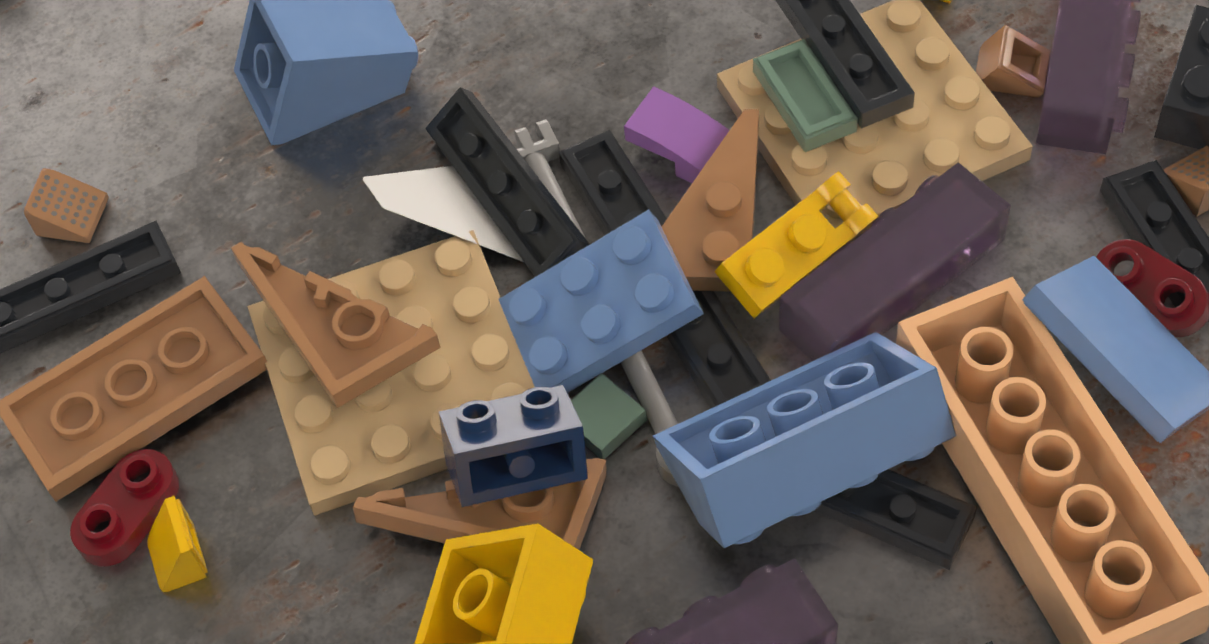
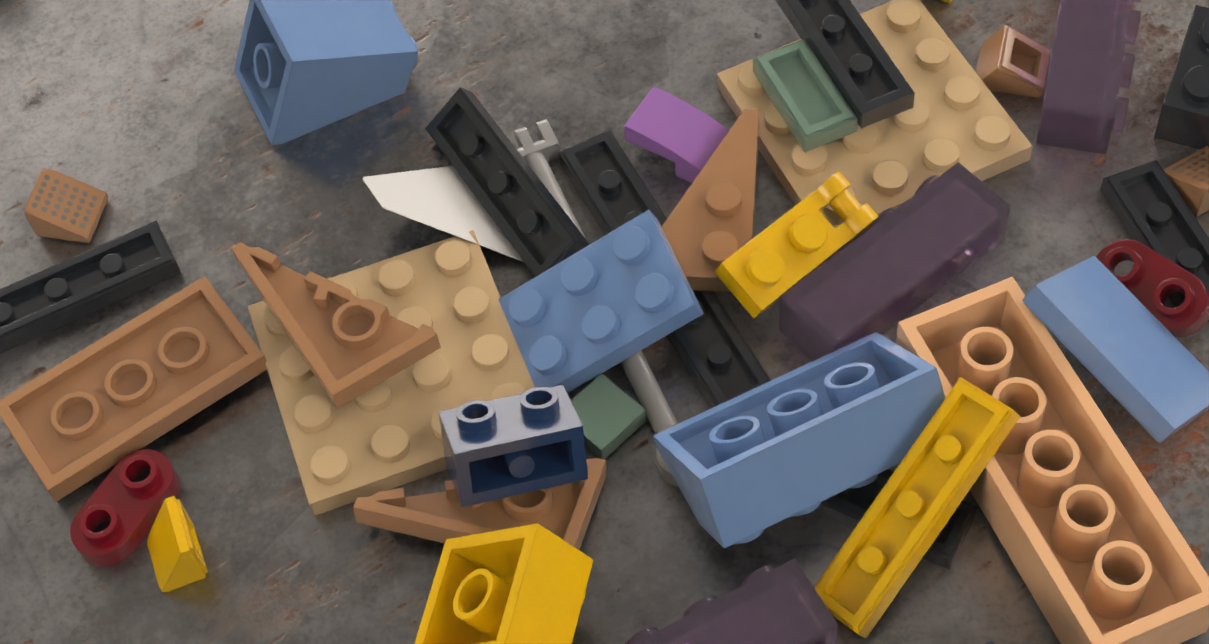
none -> yellow tile [807,377,1020,639]

